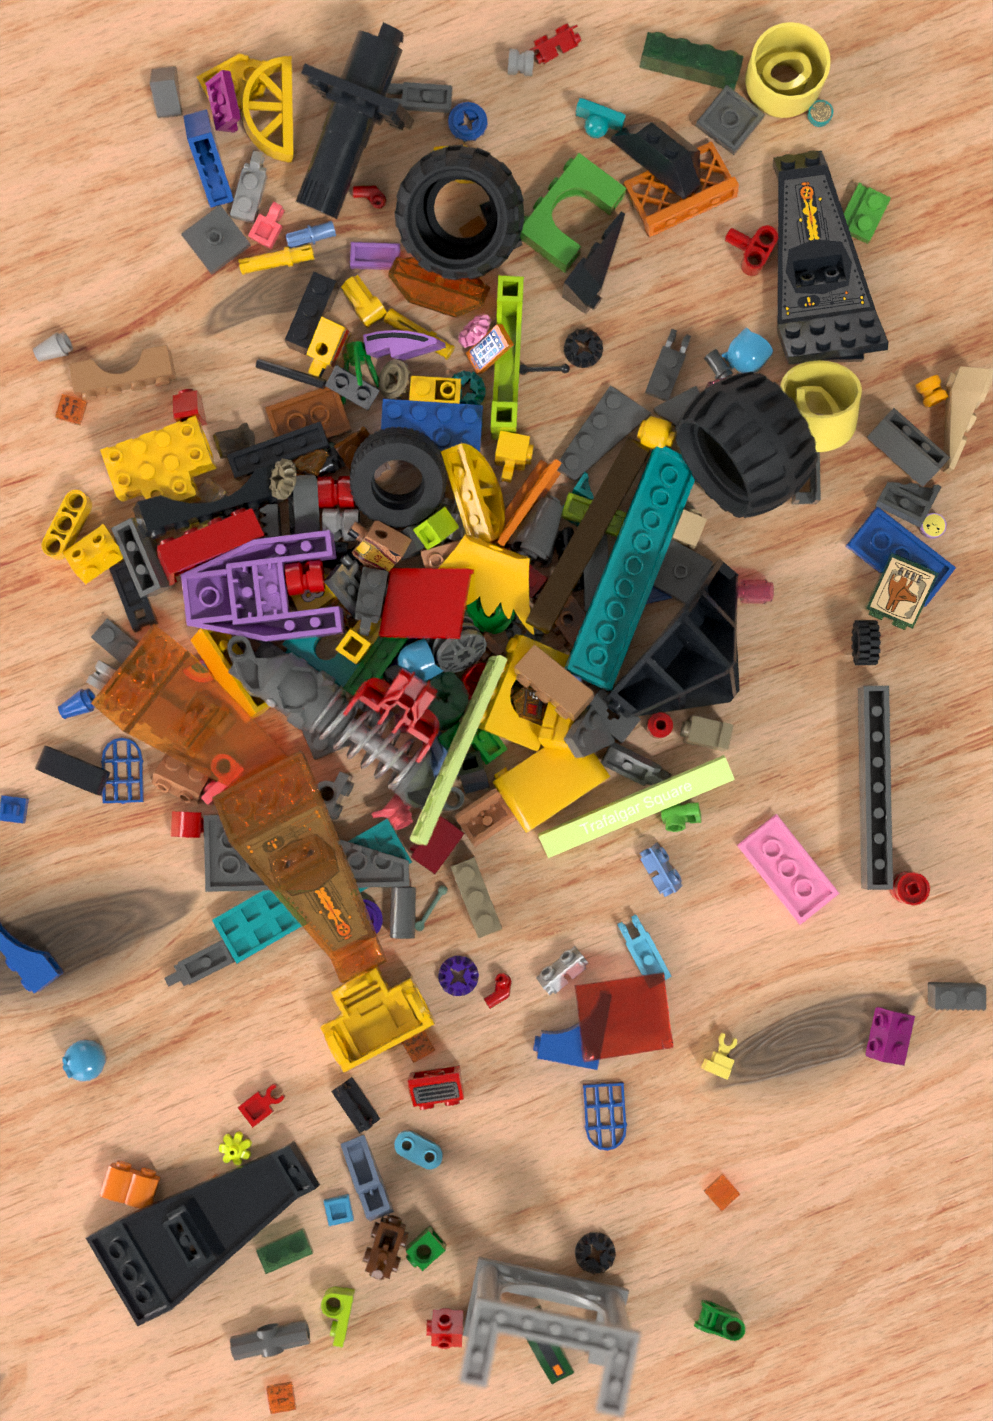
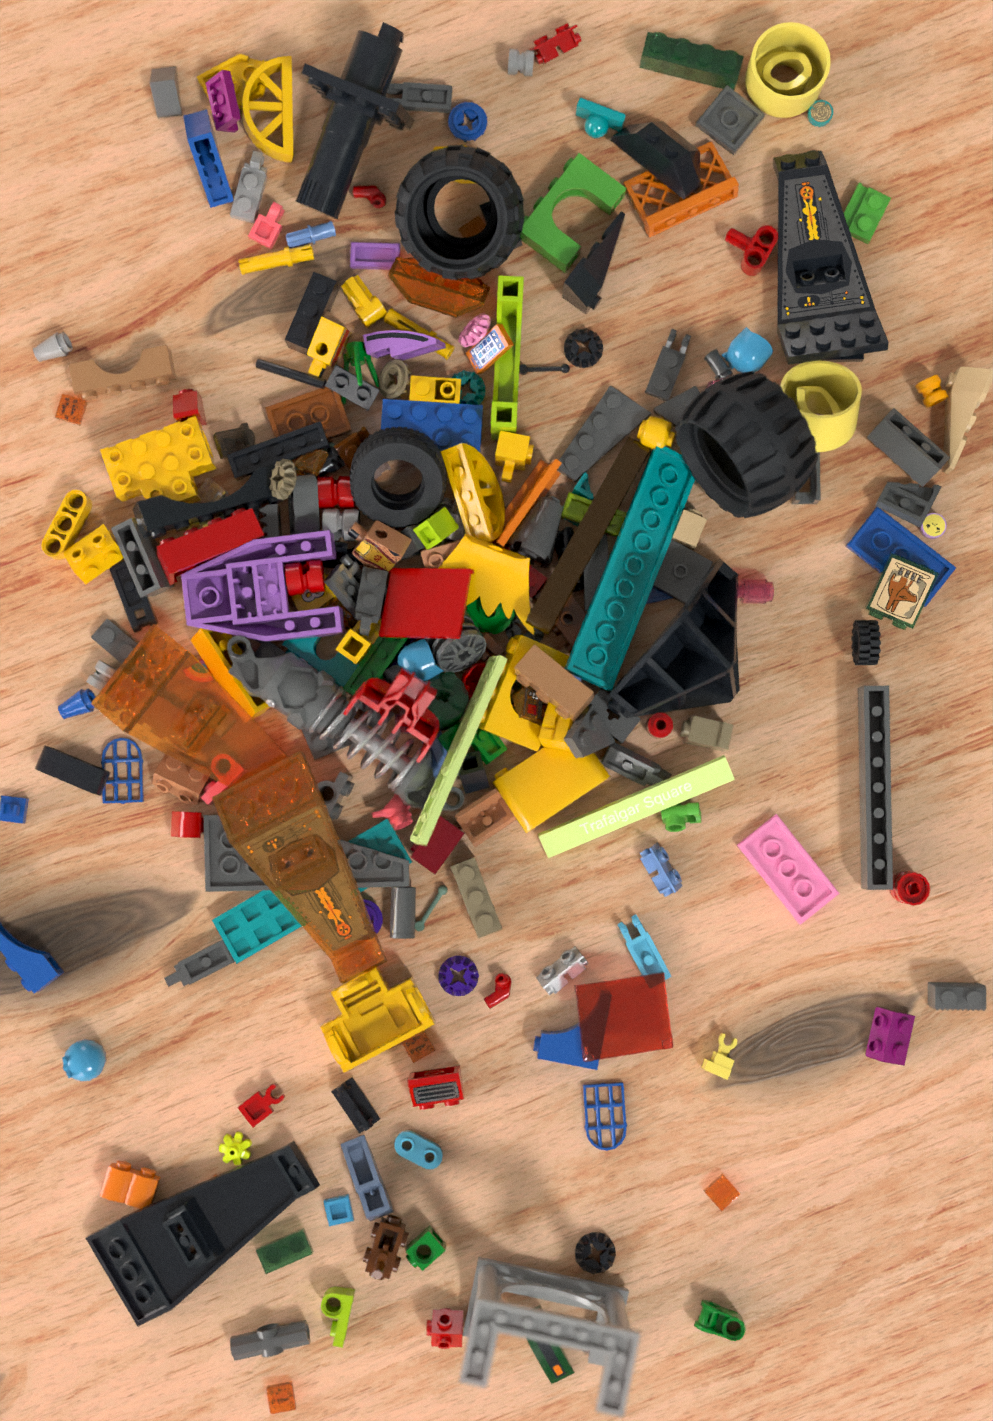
dark grey plate [181,205,251,275] -> none

